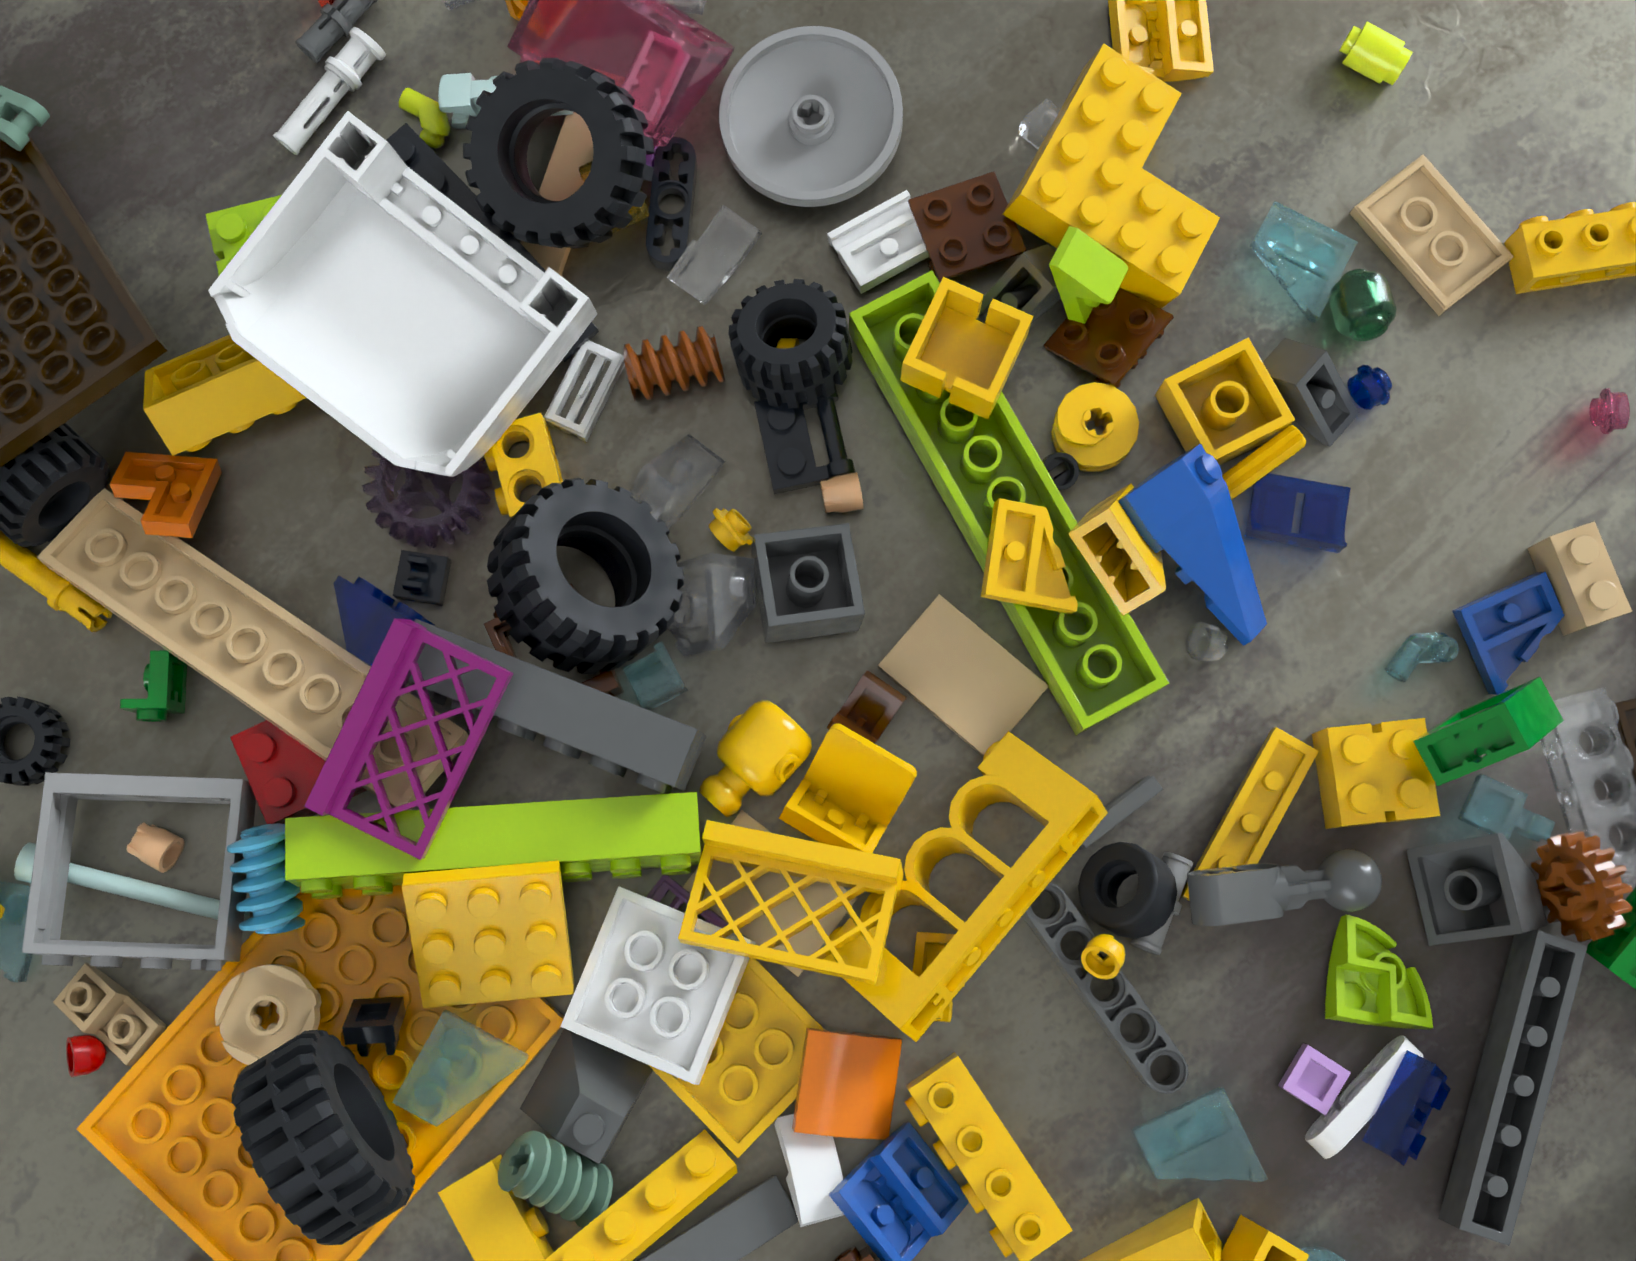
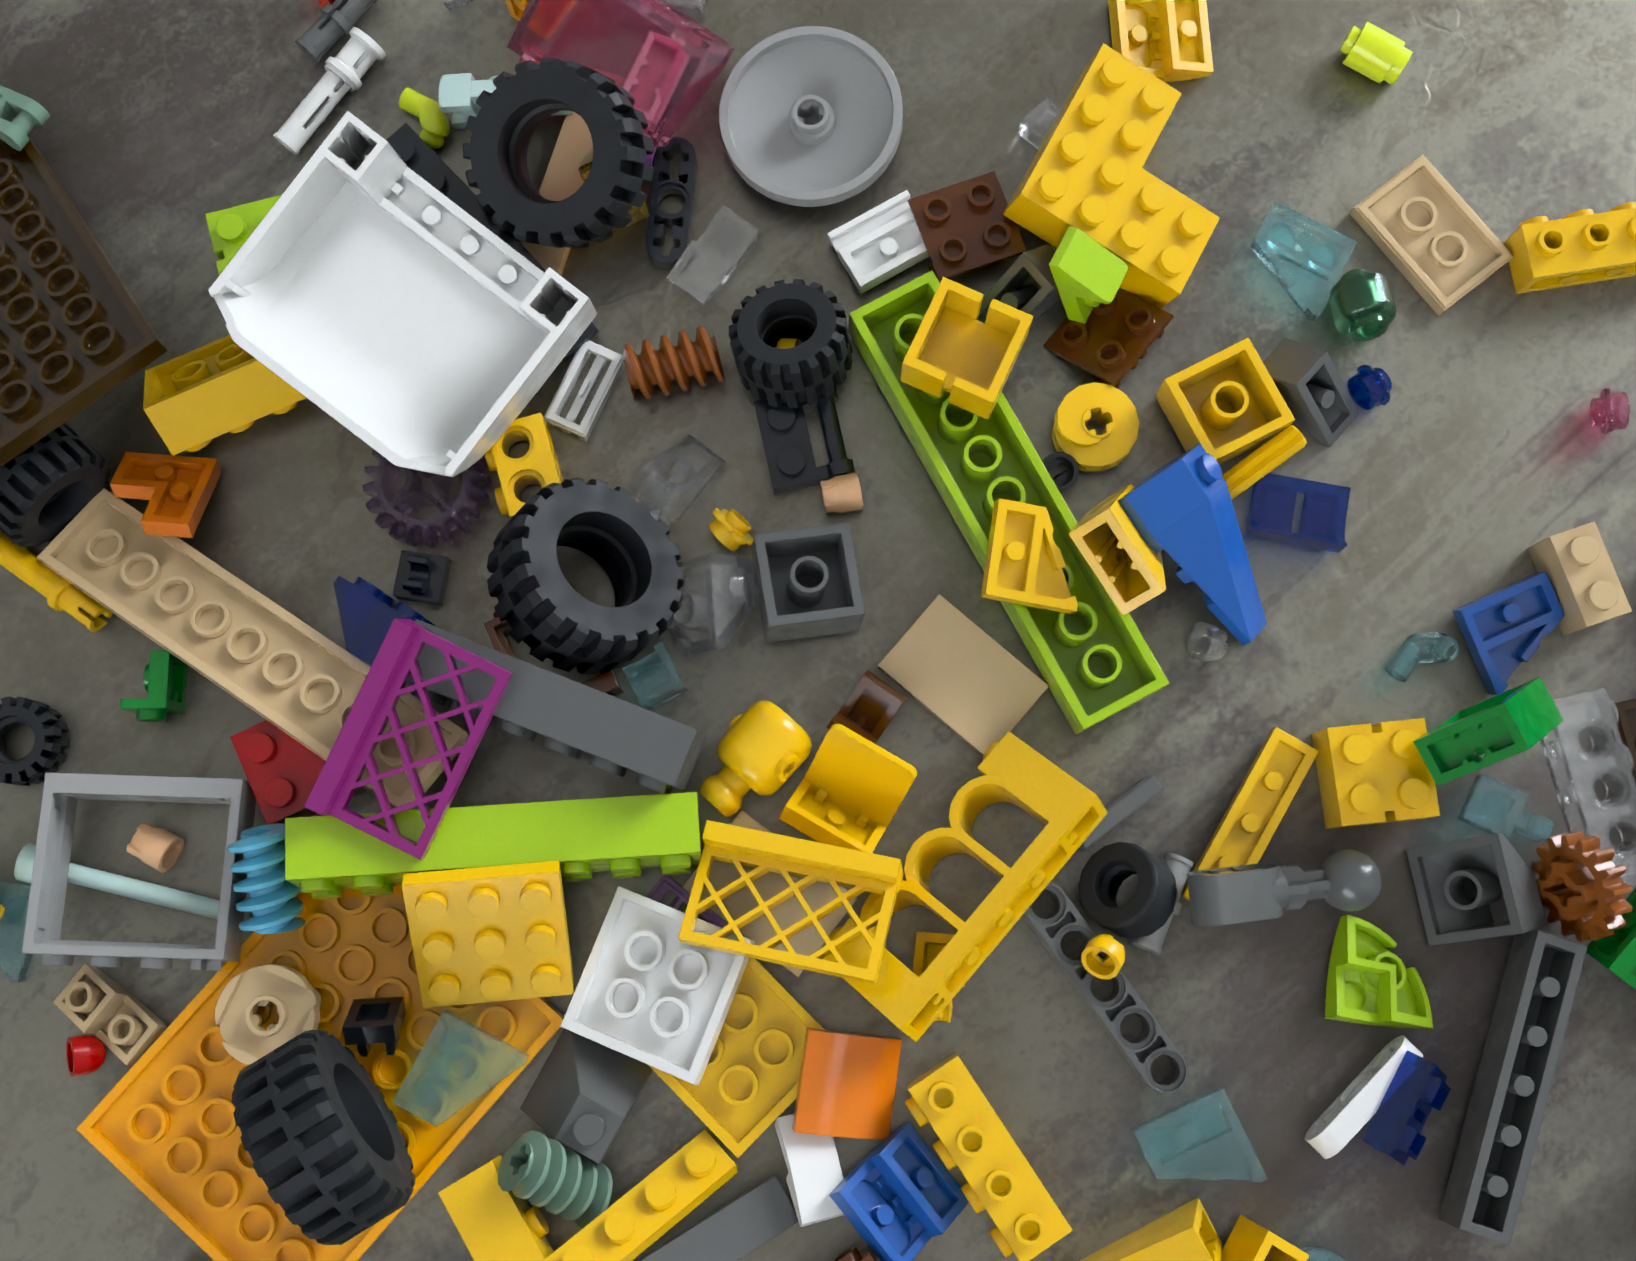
lavender plate [1278,1043,1351,1116] -> none

